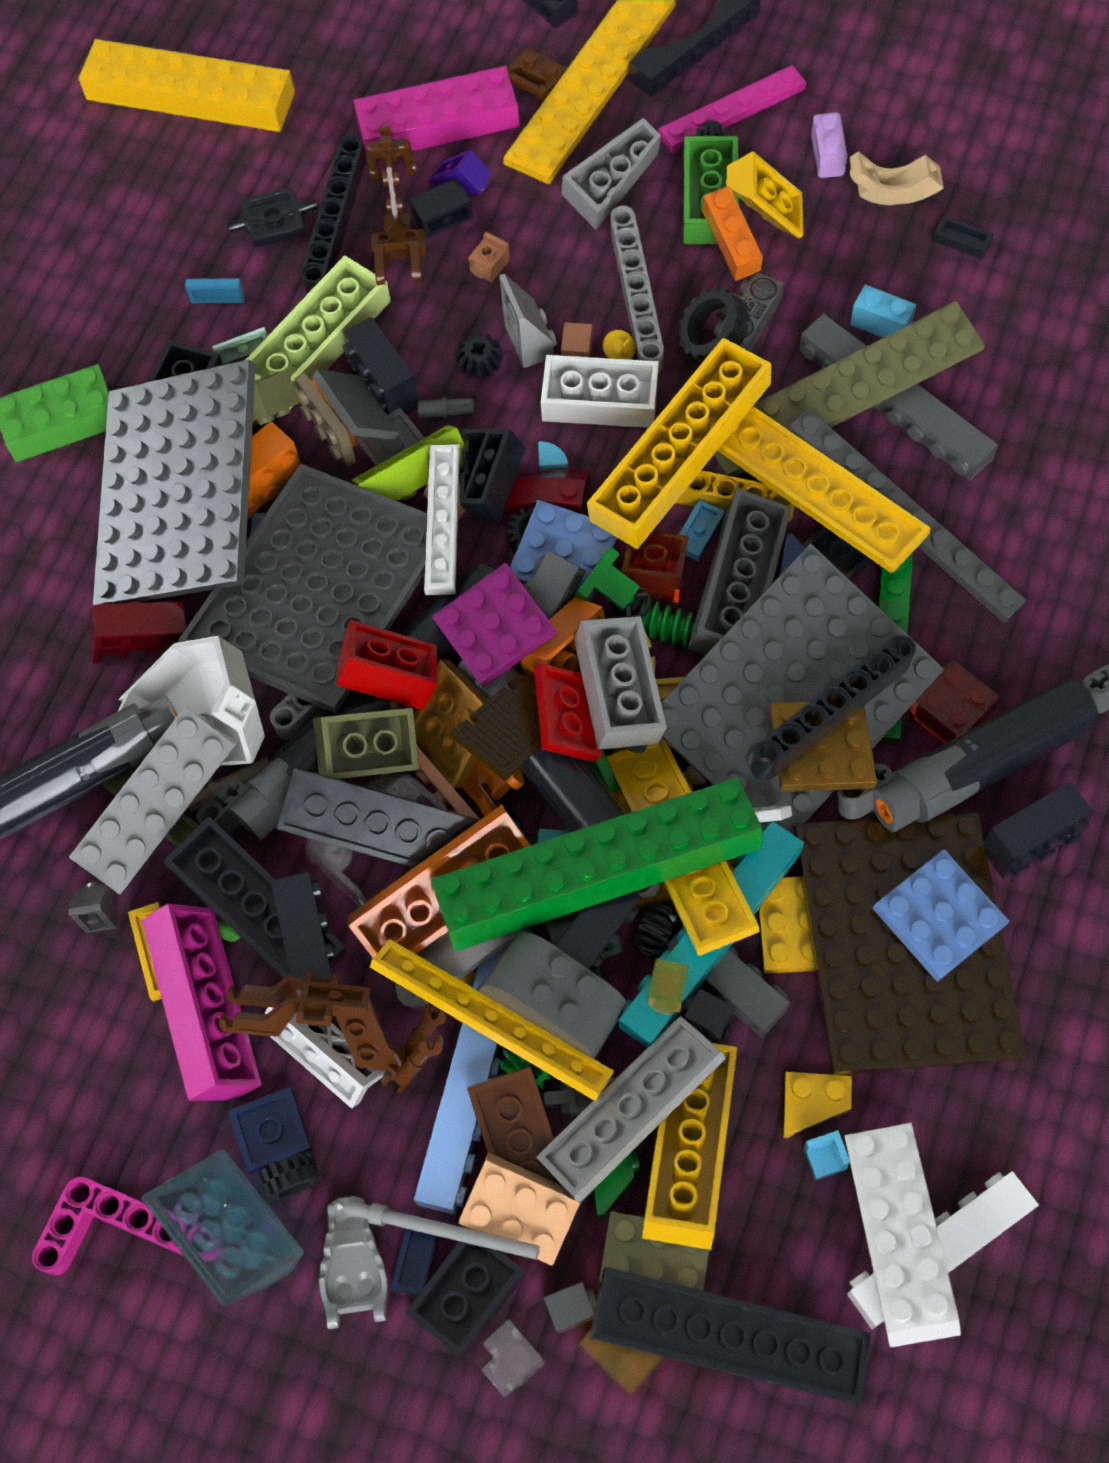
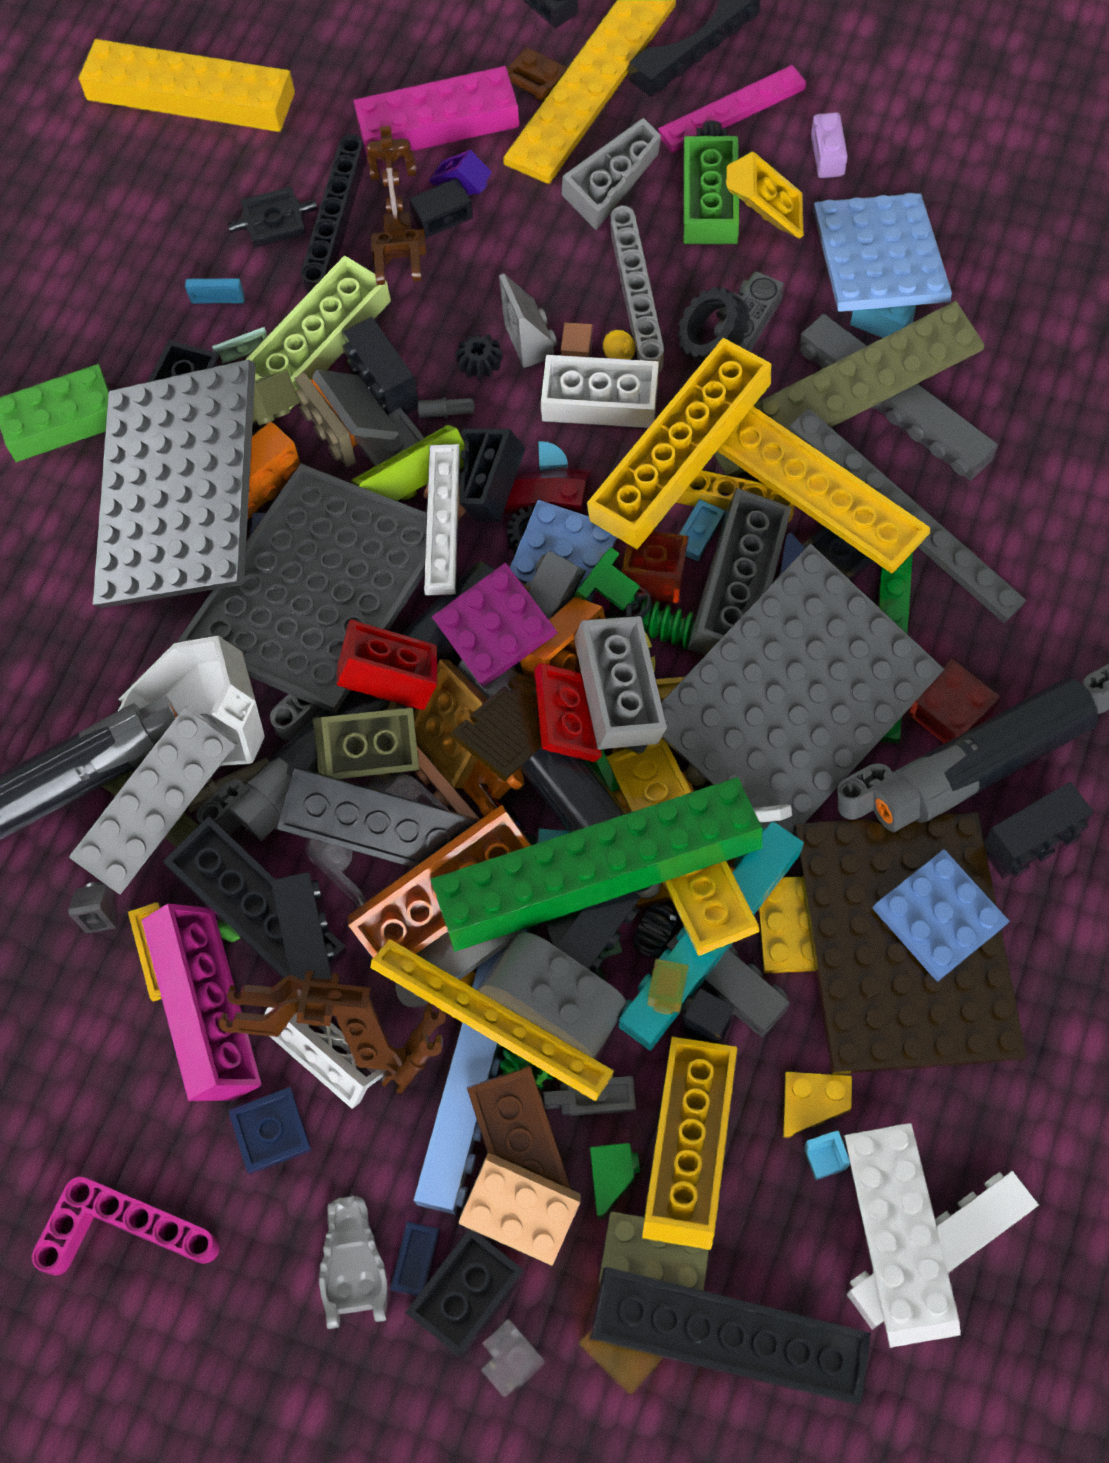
dark red wedge [89,600,186,664] -> none
clear light blue slope [141,1149,304,1307] -> none
black tyre [256,1152,322,1203] -> none
light grey bar [345,1200,540,1260] -> none
nougat brick [468,232,510,282] -> none
light grey plate [537,1016,726,1203] -> none
dark grey brick [544,1282,597,1334] -> none
orange brick [703,186,763,281] -> none
black beam [750,635,916,781] -> none
pearl gold plate [769,702,877,792] -> none
tan arch [850,151,944,205] -> none
black tile [932,215,994,260] -> none
none -> light blue plate [814,193,952,311]

